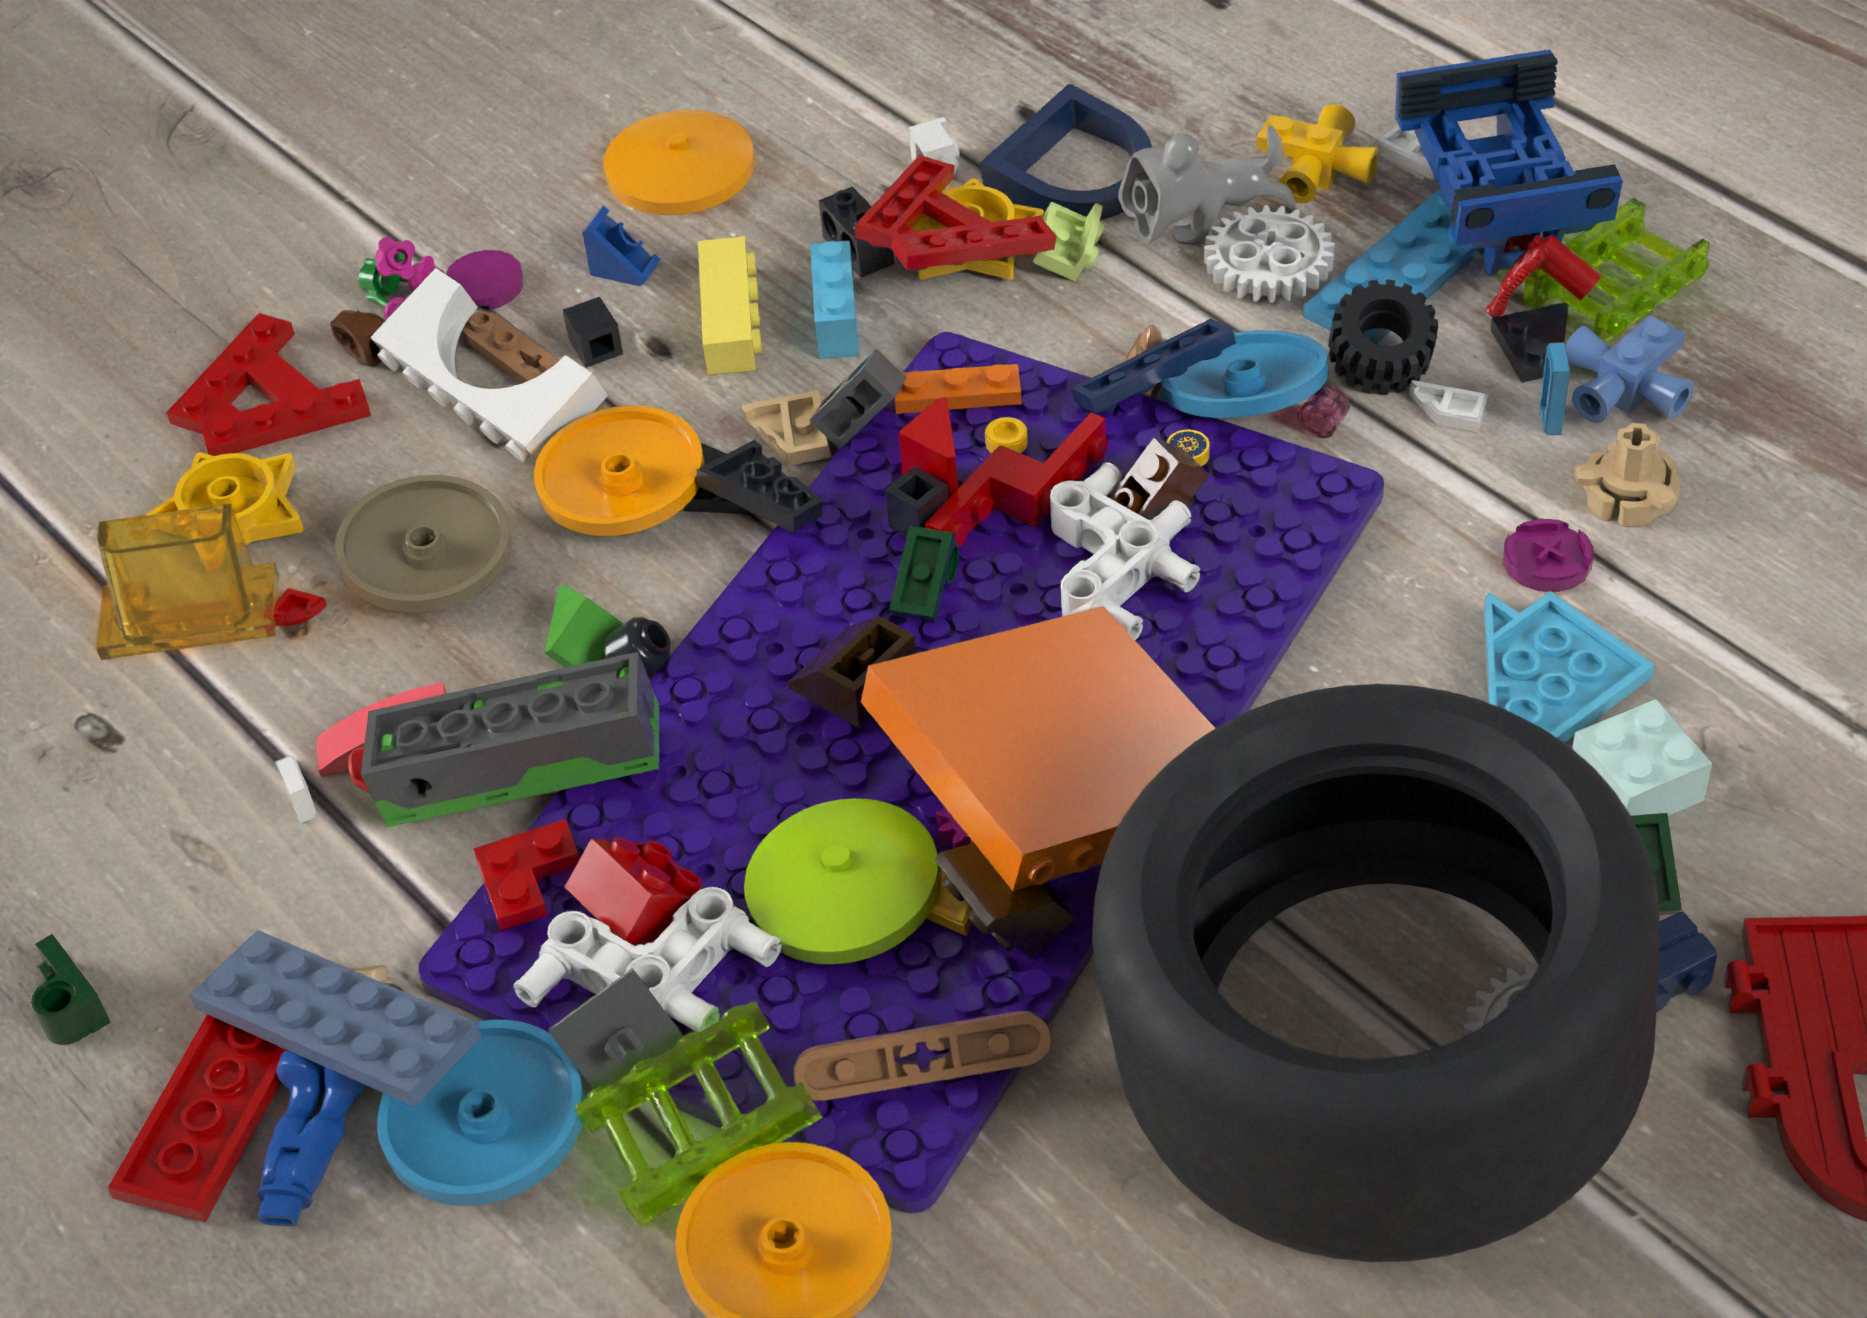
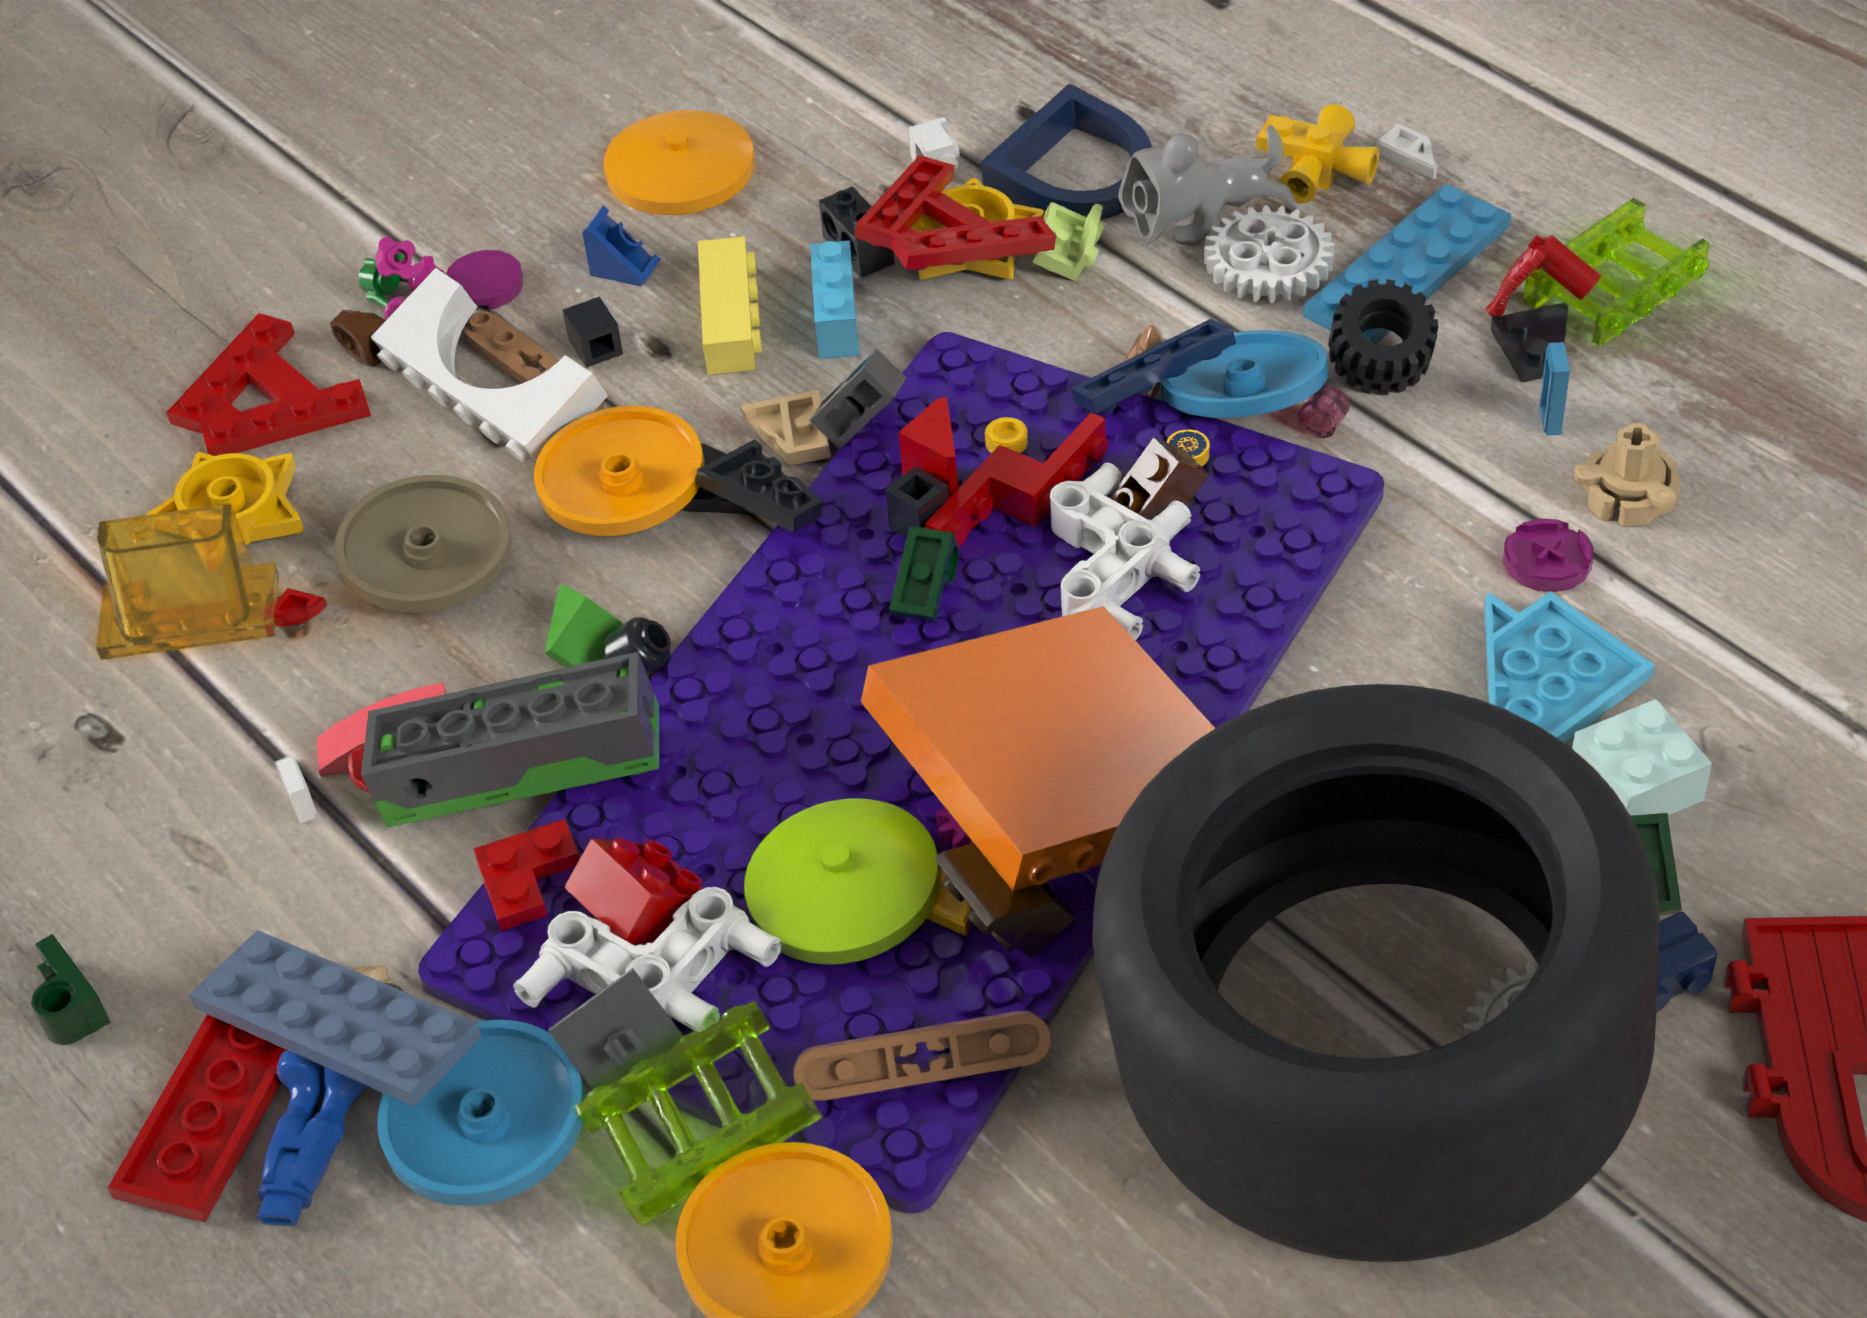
dark brown slope [788,615,916,729] -> none
orange plate [895,364,1022,414] -> none
blue container [1395,49,1623,276] -> none
white tile [1409,380,1488,433] -> none
medium blue brick [1565,315,1694,423] -> none

